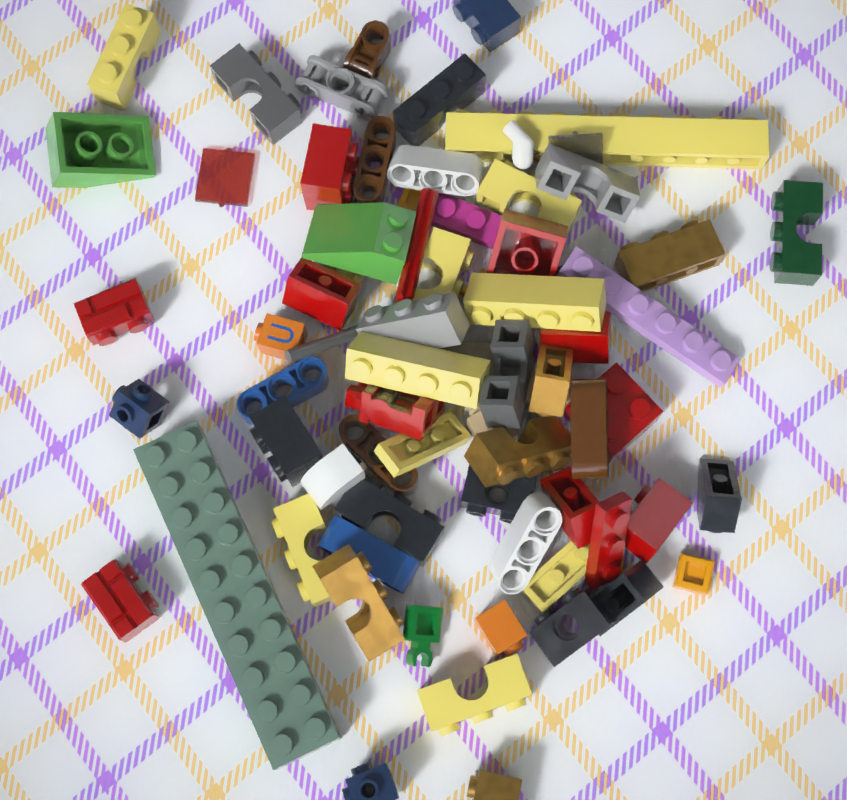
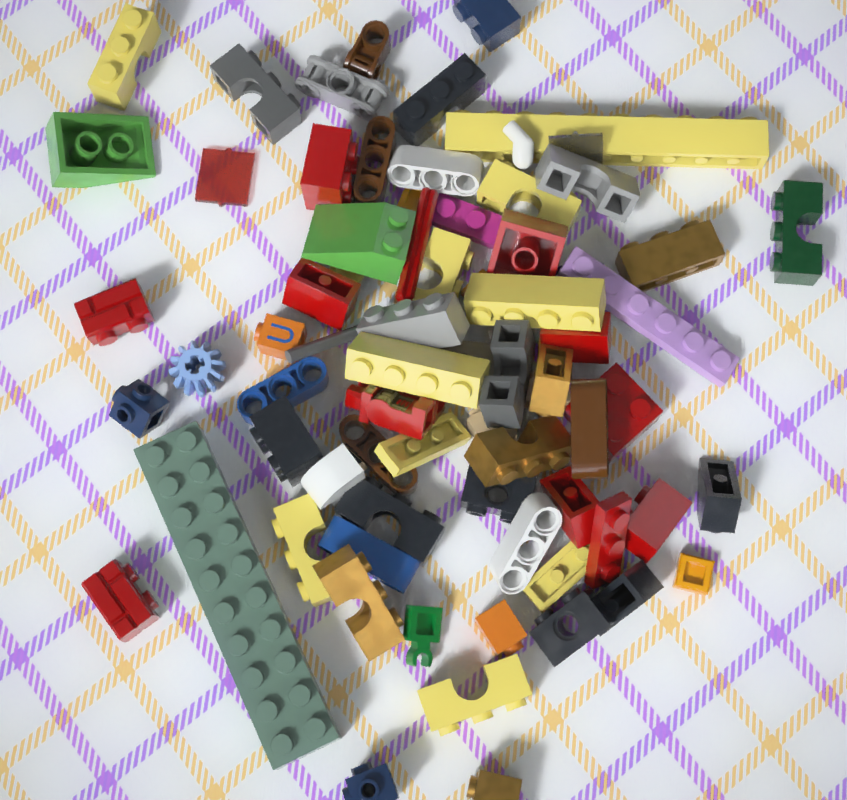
none -> light blue gear [168,340,226,397]

